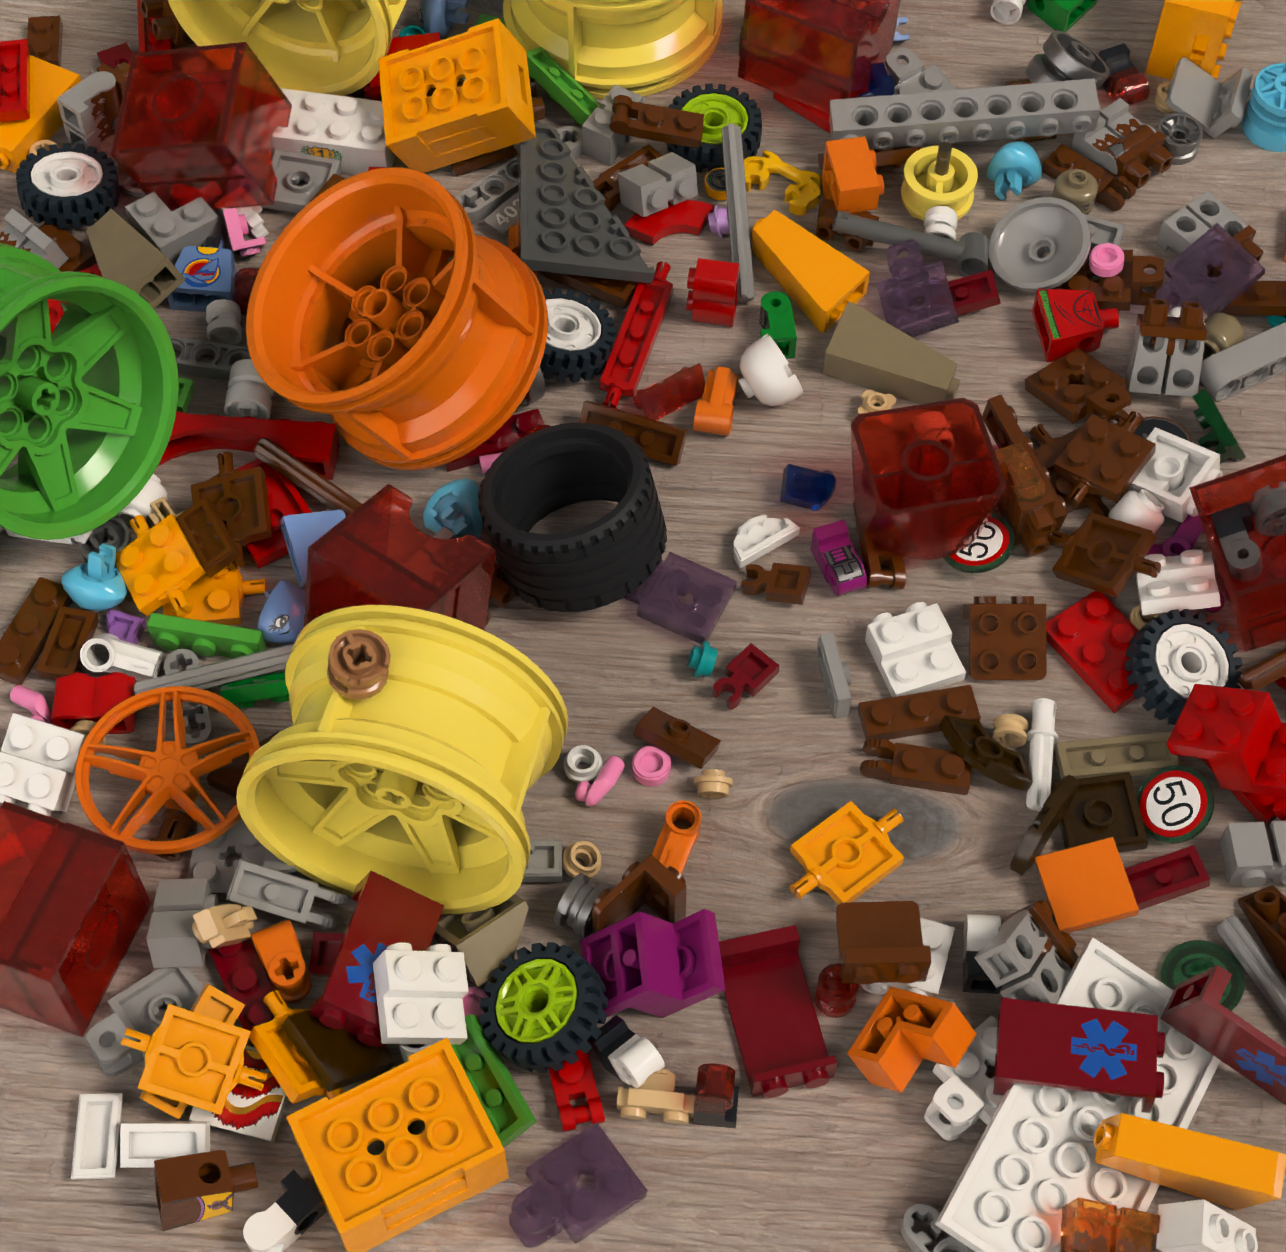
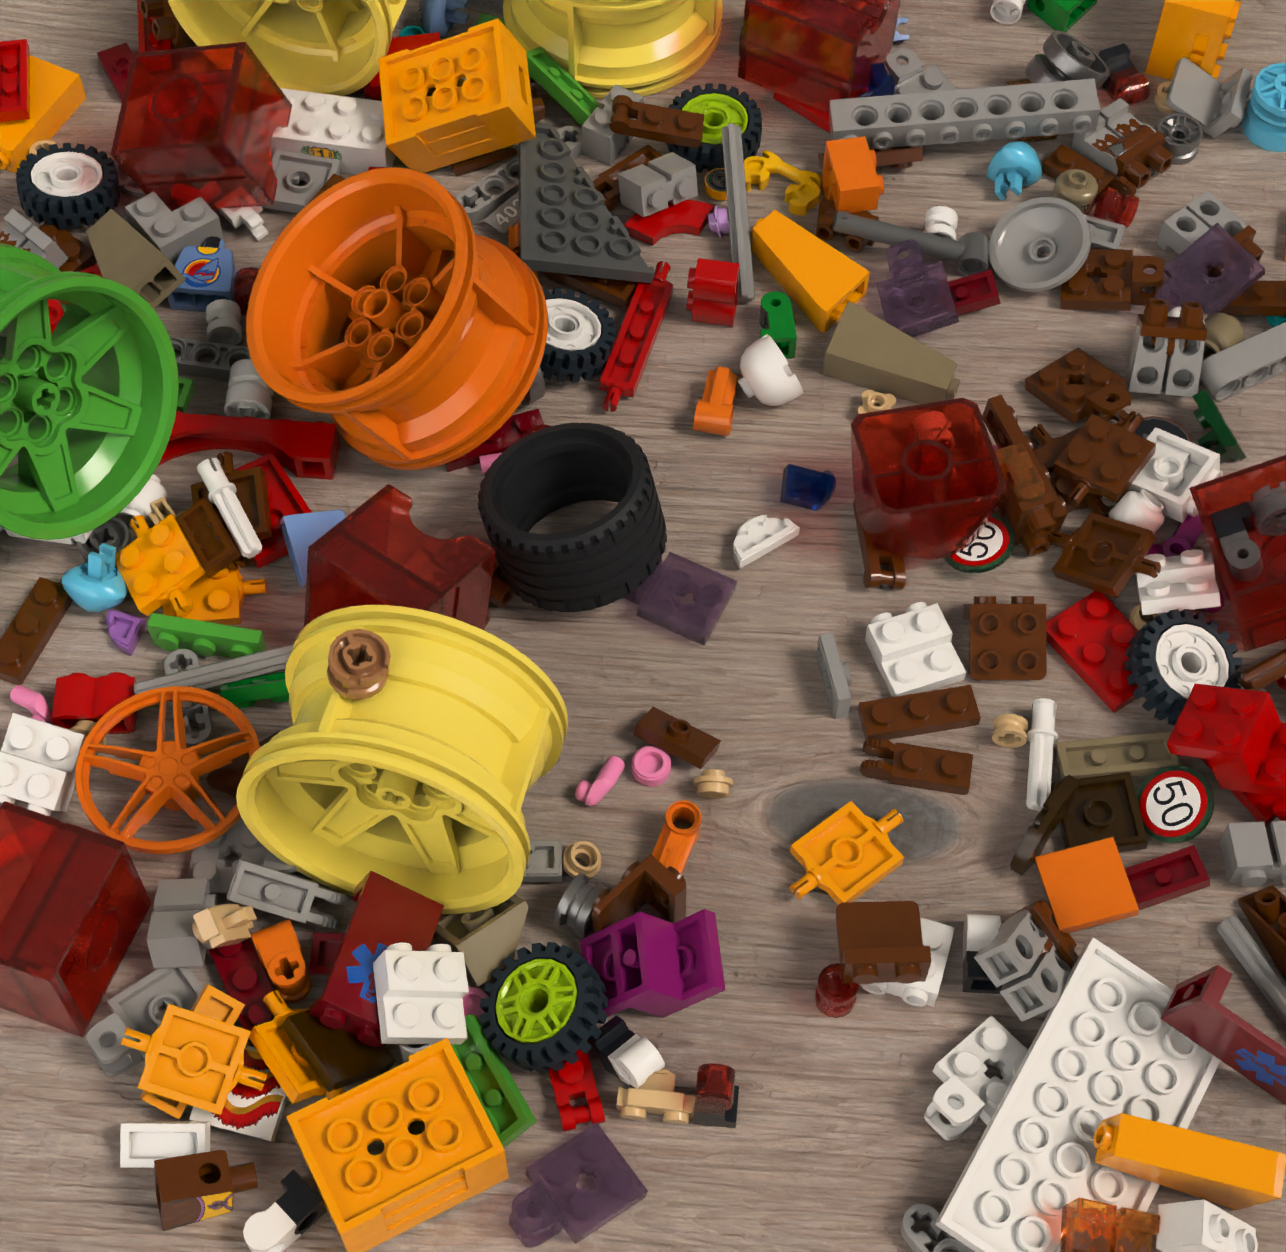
reddish brown plate [27,15,63,67] -> none
reddish brown plate [35,606,99,681] -> none
light grey hips [57,62,144,153] -> none
white tile [71,1093,123,1179] -> none
white piece [80,633,163,681] -> none
reddish brown bush [150,808,197,861] -> none
bright pink bracket [222,207,266,257] -> none
reddish brown axle [253,437,379,530] -> none
medium blue piece [257,580,323,644] -> none
medium azure piece [423,478,483,539] -> none
white plate [563,745,603,783] -> none
reddish brown plate [579,400,688,466] -> none
clear red hinge [633,363,706,420] -> none
teal plate [687,640,718,678] -> none
dark red plate [712,643,780,710] -> none
dark red panel [719,925,837,1098] -> none
reddish brown plate [741,563,811,605] -> none
magenta leg [810,519,867,596] -> none
orange brick [847,986,976,1093] -> none
light yellow wheel [900,142,978,221] -> none
dark brown tile [940,715,1033,792] -> none
dark red panel [993,997,1165,1113] -> none
red torso [1032,289,1119,362] -> none
bright pink tile [1089,243,1124,277] -> none
clear green piece [1161,940,1245,1011] -> none
none -> white axle [197,458,262,559]
none -> clear red wheel [1094,186,1139,229]

